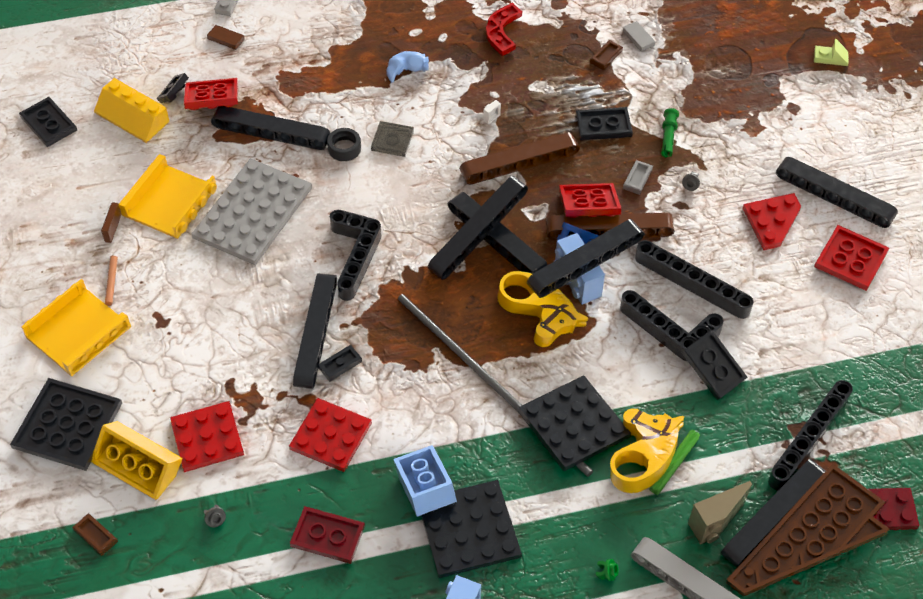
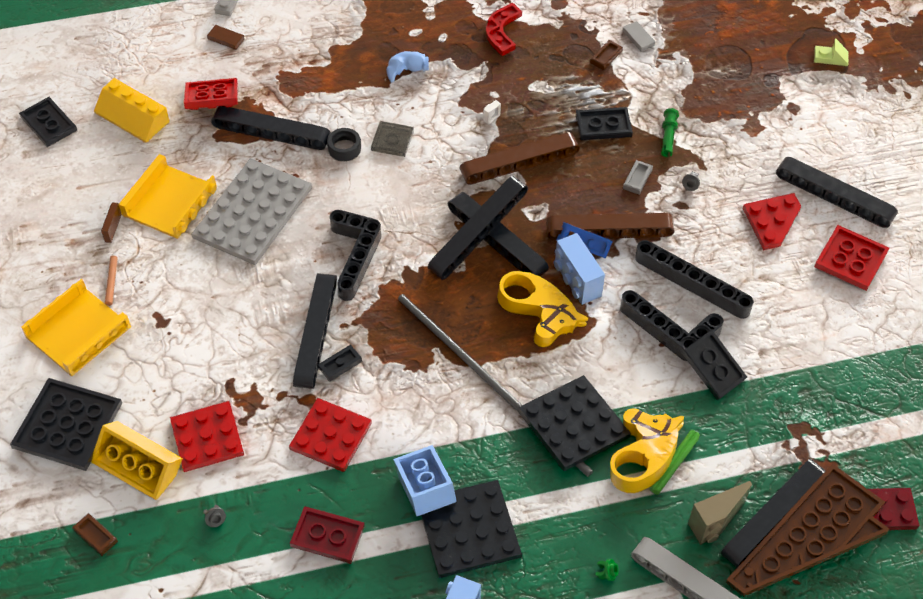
black plate [156,73,189,103] -> none
black beam [527,219,645,298] -> none
red plate [559,183,621,218] -> none
black beam [768,380,853,490] -> none

